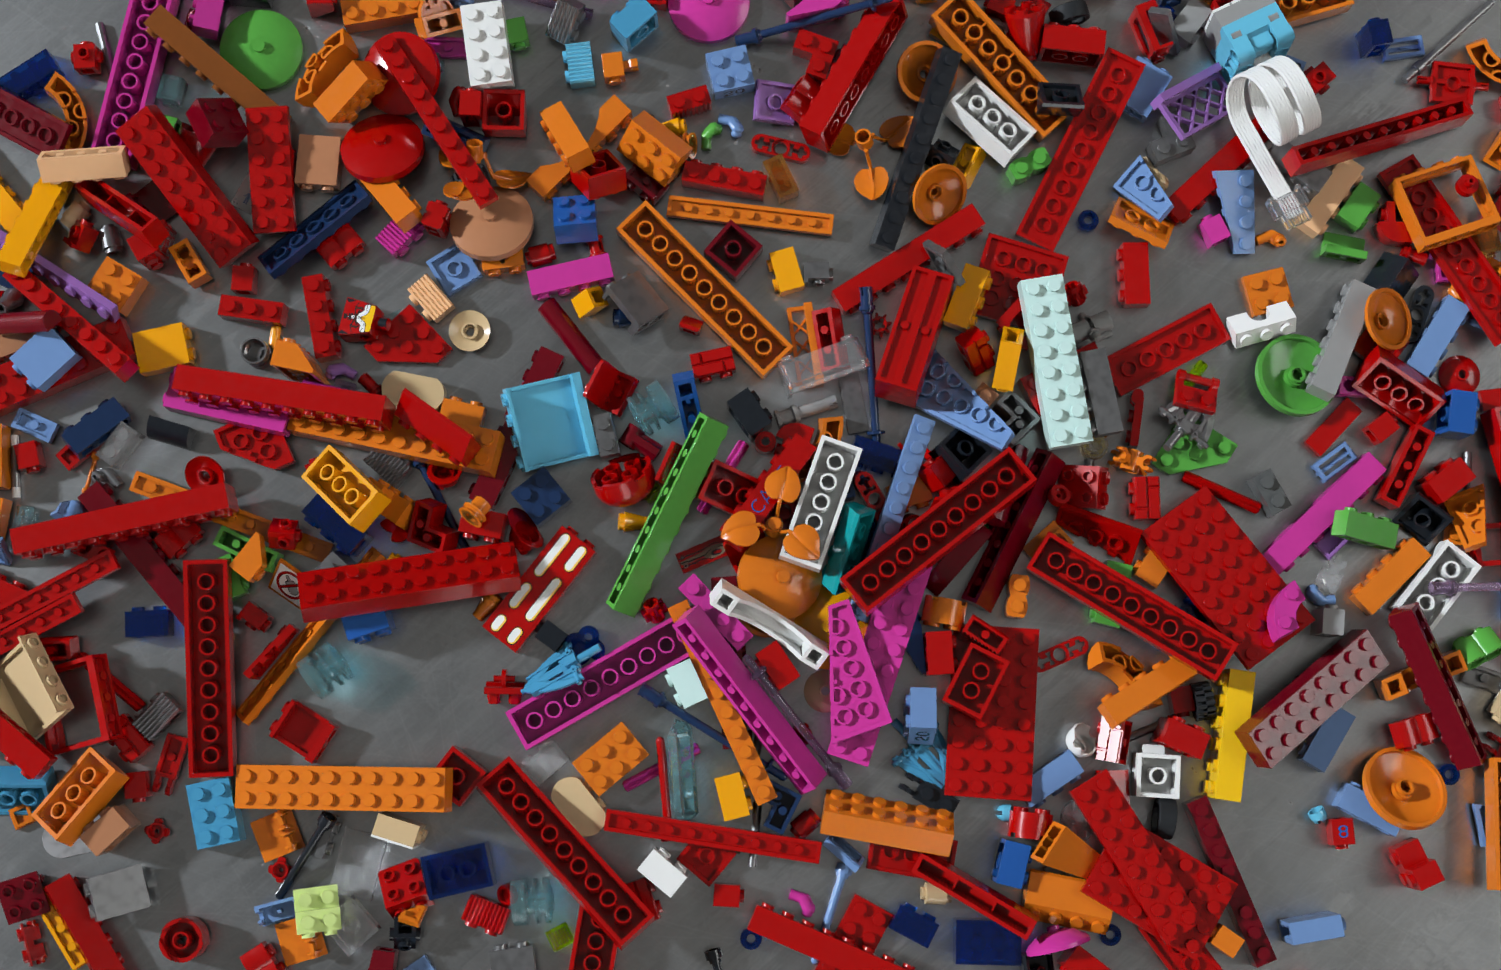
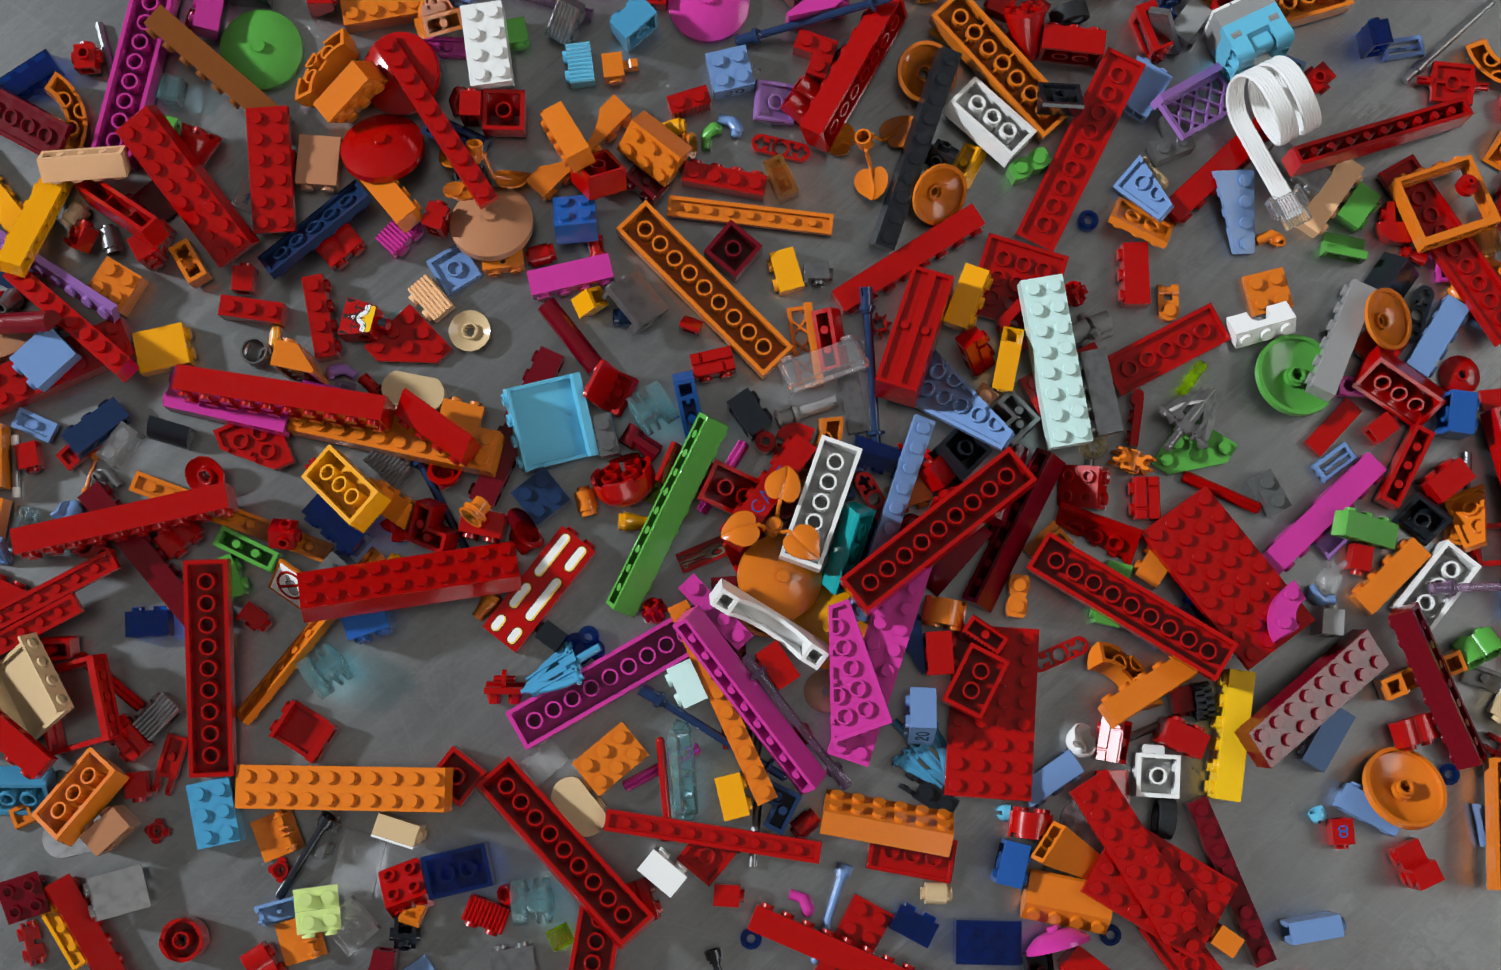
dark red brick [185,98,249,148] -> none
orange slope [229,532,267,583] -> none
red wing [243,624,300,680] -> none
medium blue tile [822,835,865,873] -> none
red brick [911,852,1040,941] -> none
flat silver plate [922,239,966,286] -> none
red tile [1047,484,1070,507] -> none
red plate [1173,369,1220,415] -> none
dark pink brick [1196,213,1231,249] -> none
none -> orange brick [573,485,599,517]
none -> orange plate [1156,284,1180,322]
none -> red brick [1344,543,1374,576]

